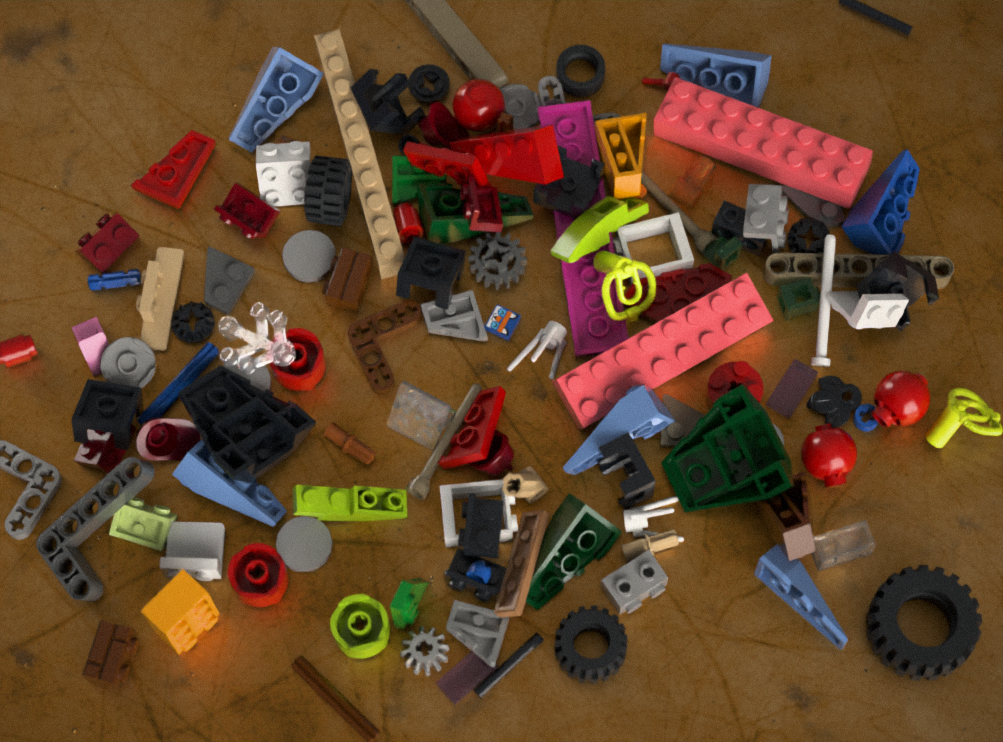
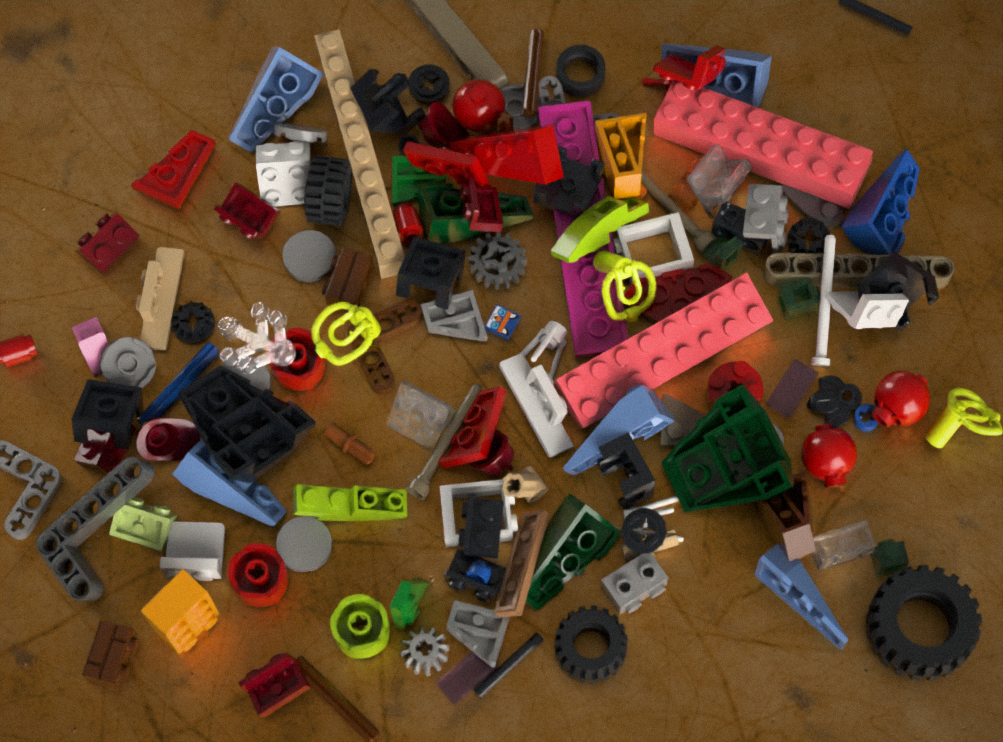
blue axle [88,269,141,291] -> none
dark grey wing [204,246,255,316] -> none
none -> dark red bracket [239,653,311,718]
none -> light grey tile [274,123,328,143]
none -> neon yellow piece [311,302,381,366]
none -> white bracket [499,353,574,458]
none -> reddish brown axle [522,28,544,118]
none -> black gear [621,508,667,554]
none -> red bracket [653,45,726,90]
none -> clear bracket [687,145,752,218]
none -> clear green brick [869,539,909,577]

